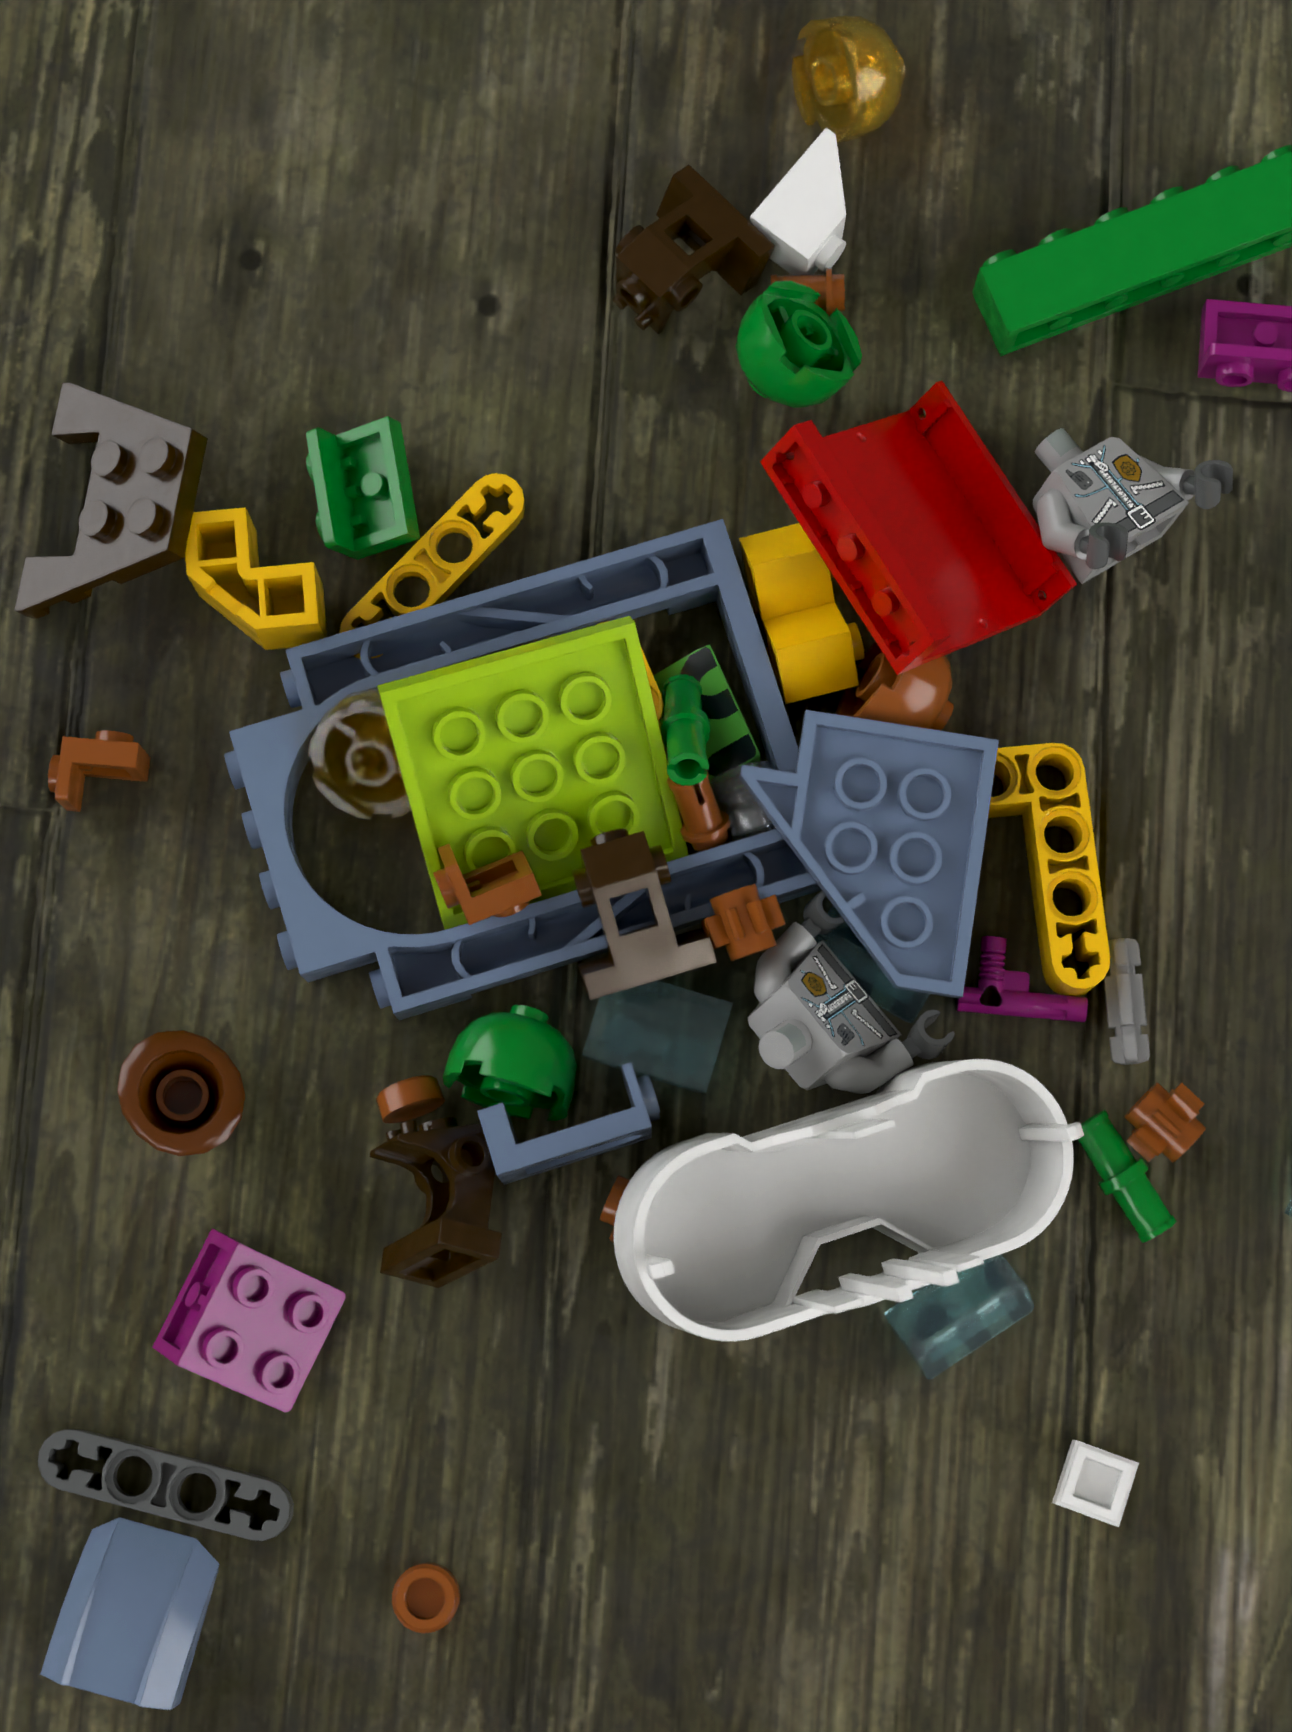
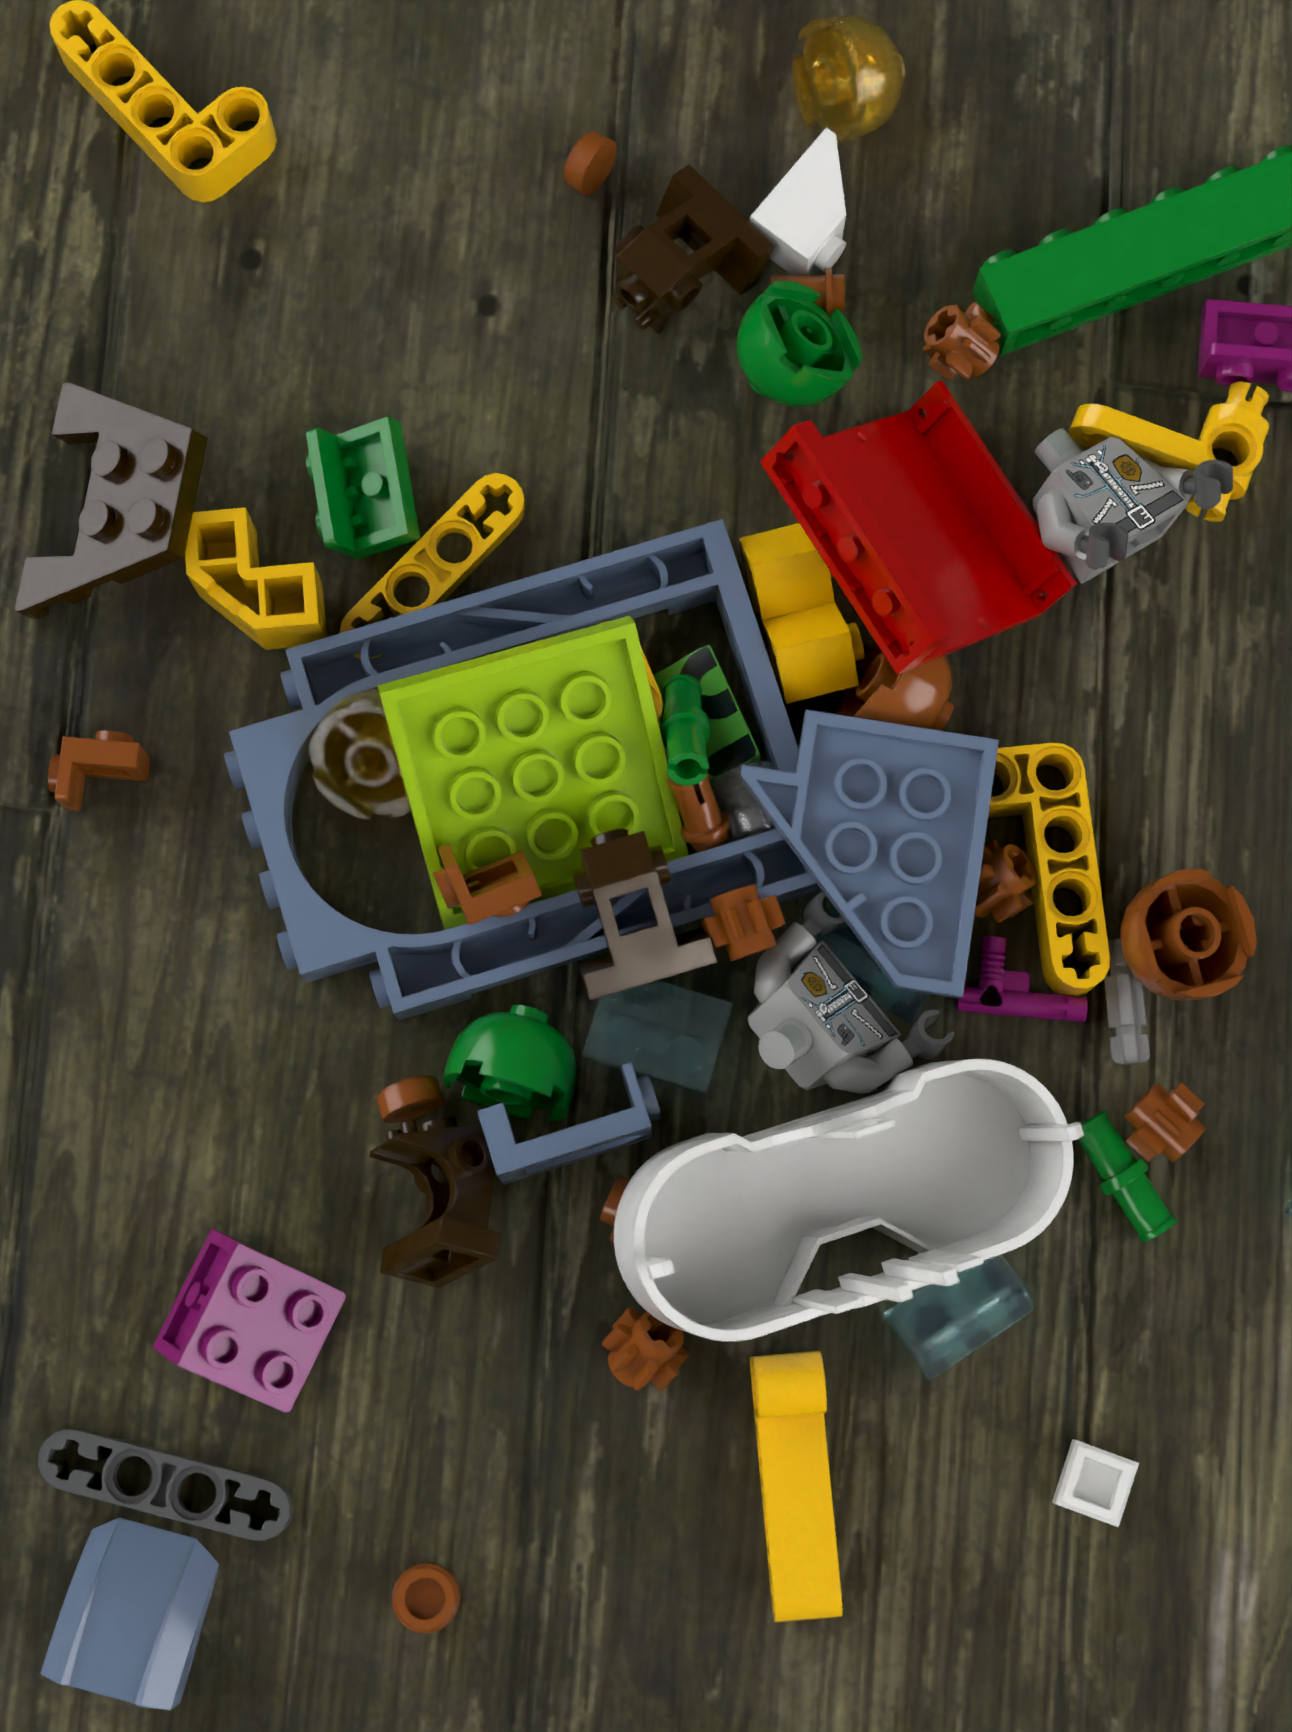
reddish brown hat [117,1030,246,1156] -> none
none -> yellow beam [50,0,277,203]
none -> dark orange tile [564,131,617,196]
none -> dark orange gear [602,1307,689,1391]
none -> yellow beam [750,1351,842,1623]
none -> dark orange gear [923,302,1001,381]
none -> dark orange gear [974,840,1037,923]
none -> yellow piece [1069,382,1269,522]
none -> dark orange cylinder [1120,869,1257,1001]

